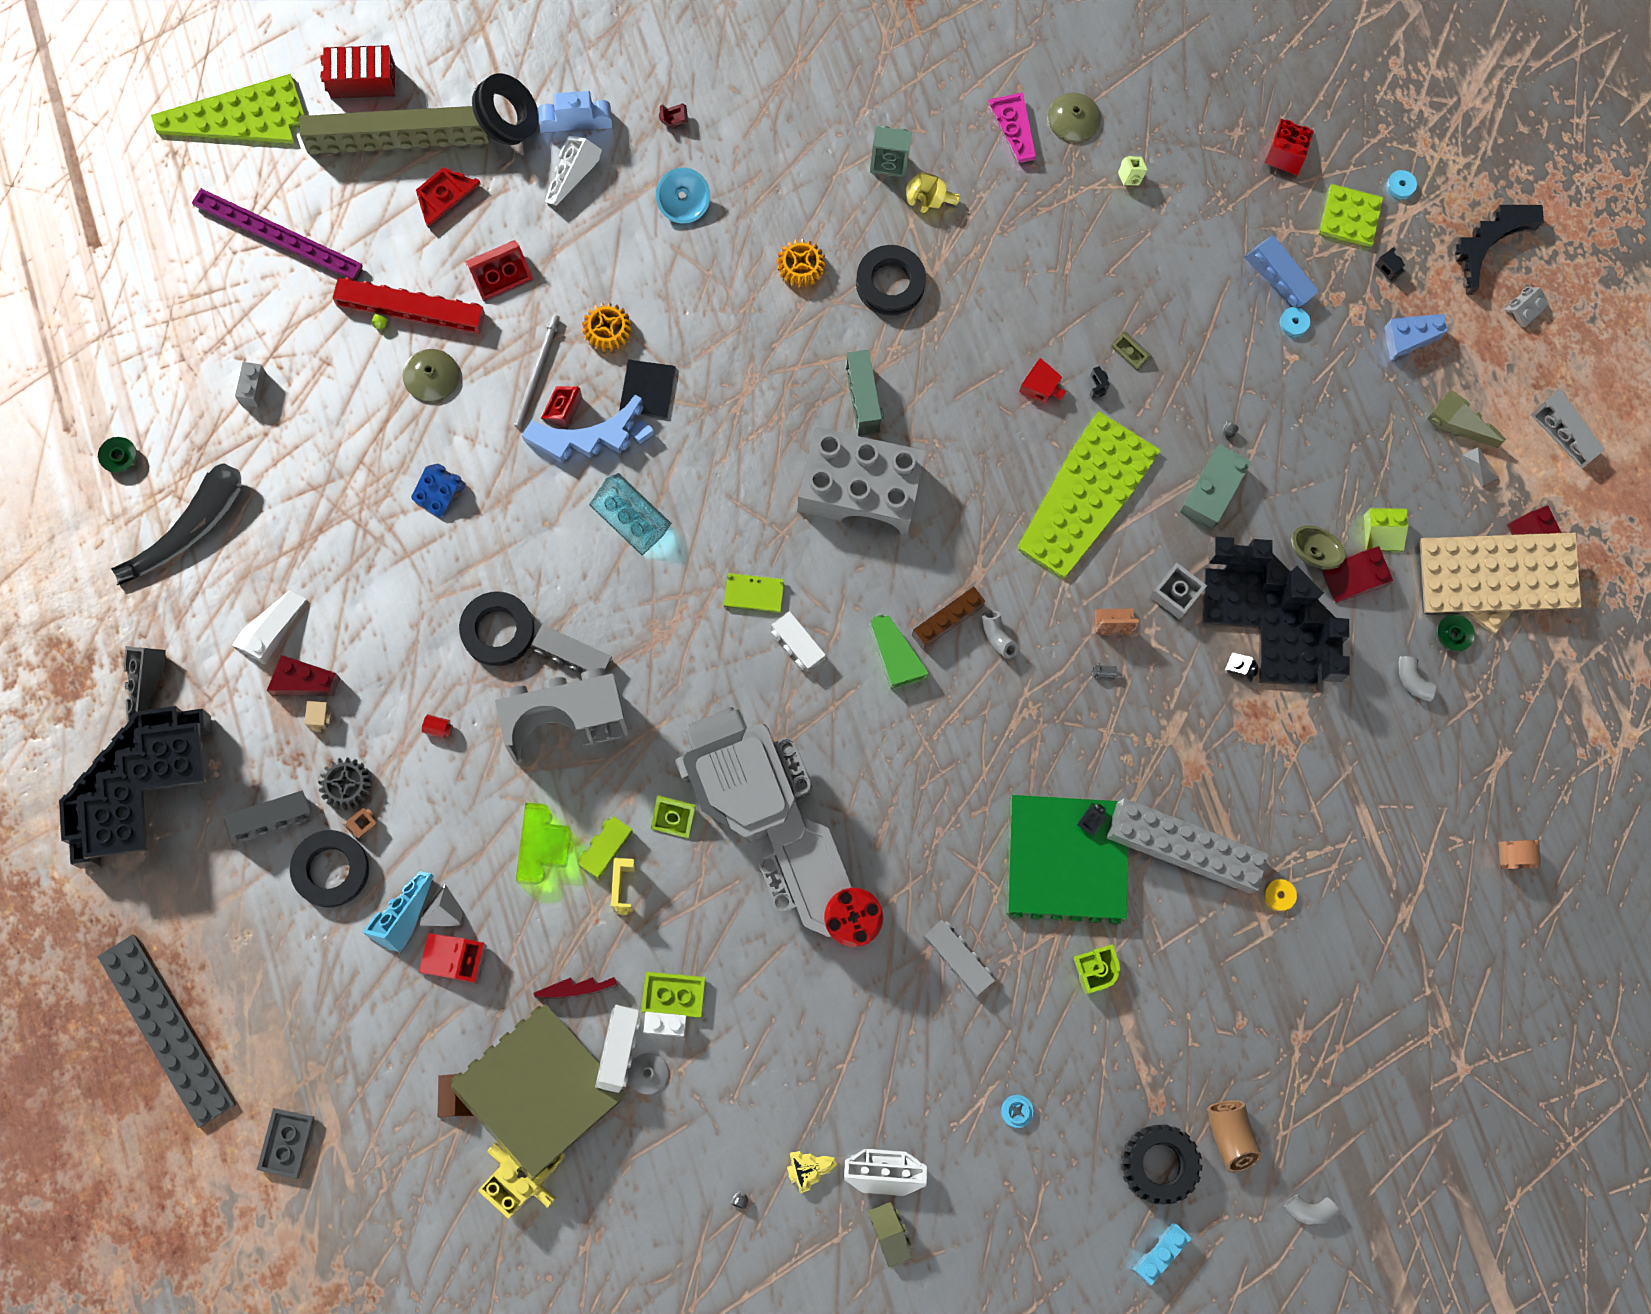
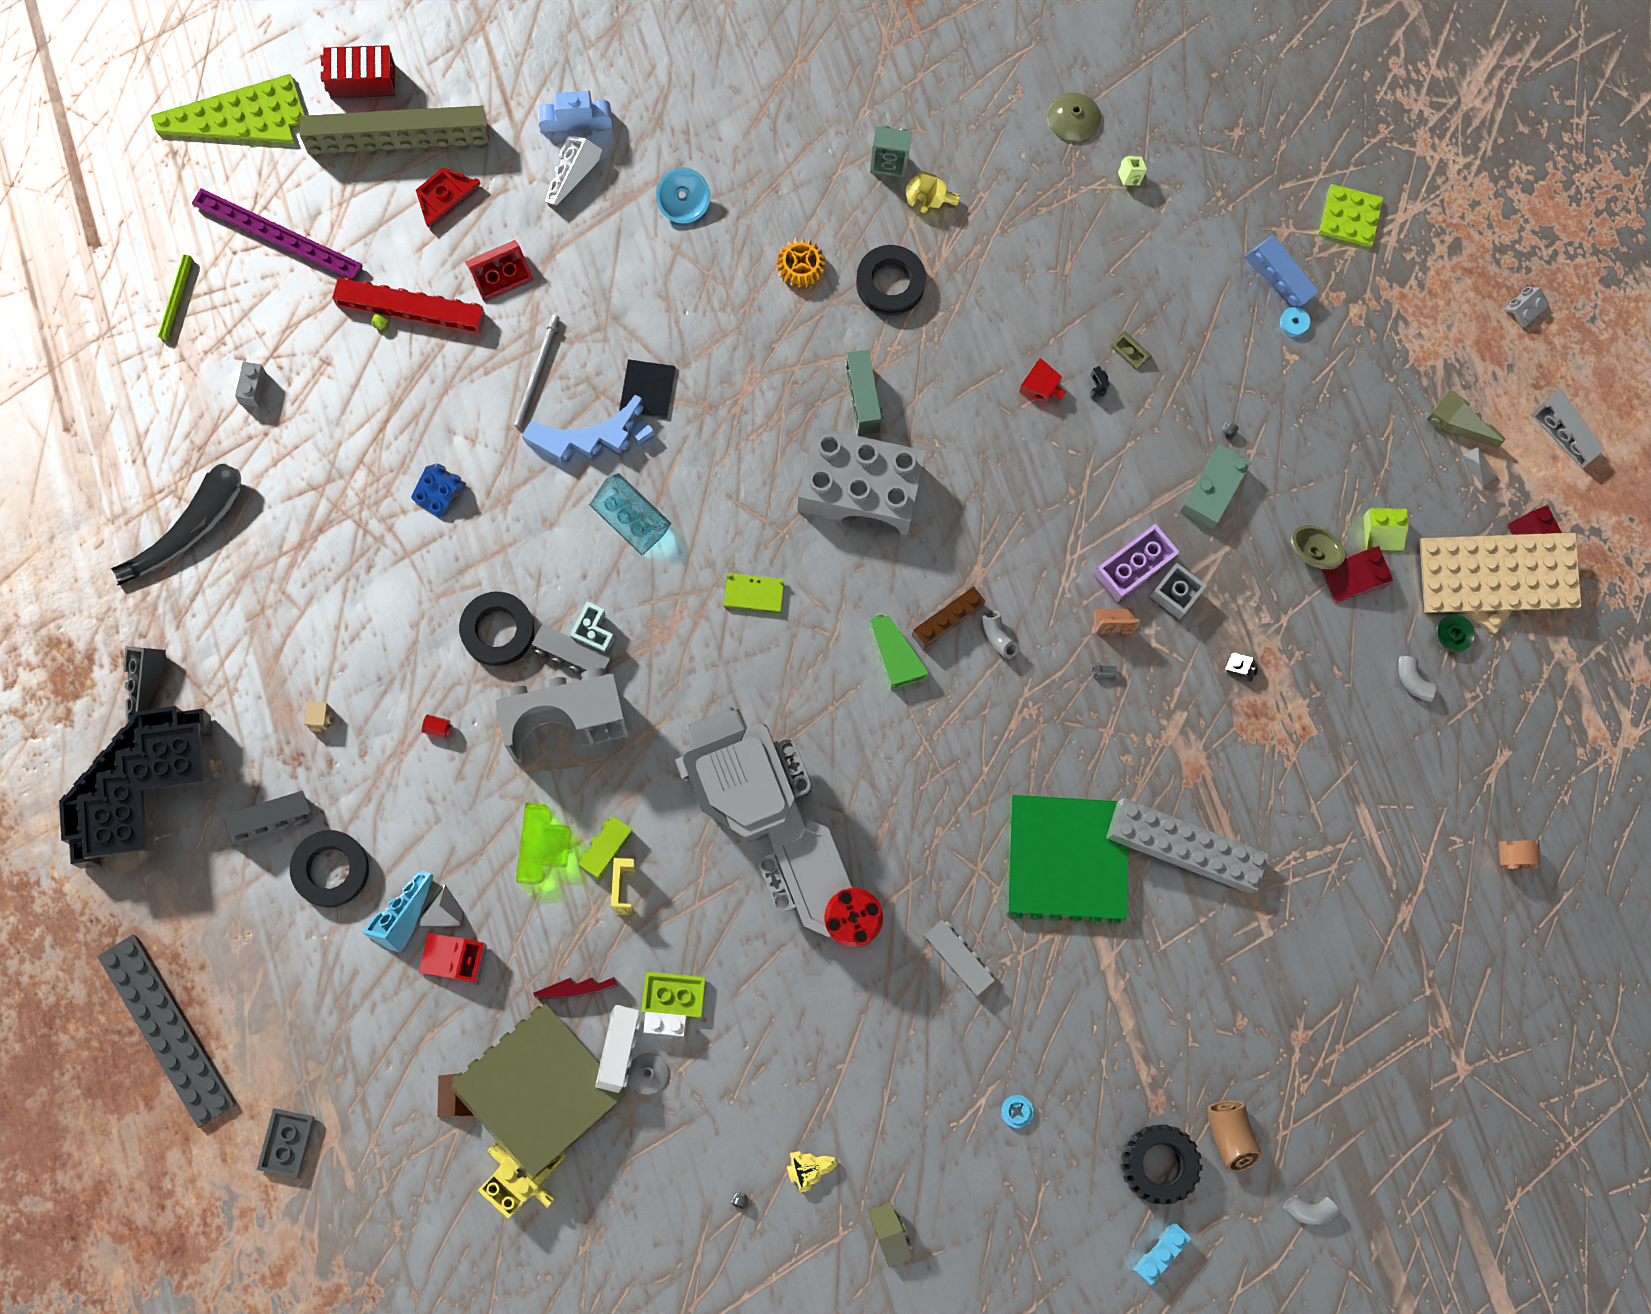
dark green dish [98,436,137,473] -> none
white wedge [232,590,307,665] -> none
dark red wedge [267,655,341,696] -> none
dark grey gear [318,757,373,811] -> none
nougat brick [343,808,376,839] -> none
olive dish [403,349,459,402] -> none
black tyre [472,73,539,145] -> none
red slope [541,386,582,430] -> none
light orange gear [582,302,632,352] -> none
lime slope [651,796,696,839] -> none
dark red bracket [659,103,688,128] -> none
white brick [771,611,825,673] -> none
white wedge [844,1149,927,1196] -> none
dark pink wing [988,92,1036,163] -> none
lime wing [1018,411,1161,578] -> none
lime brick [1073,944,1120,994] -> none
black bracket [1077,803,1108,836] -> none
black brick [1203,536,1350,686] -> none
red slope [1264,119,1314,176] -> none
yellow piece [1264,879,1297,911] -> none
black brick [1375,247,1405,280] -> none
medium blue wedge [1384,314,1448,361] -> none
medium azure piece [1386,170,1417,199] -> none
black arch [1453,205,1544,295] -> none
none -> lime axle [157,254,193,340]
none -> light aqua brick [570,602,614,654]
none -> lavender brick [1094,524,1180,602]

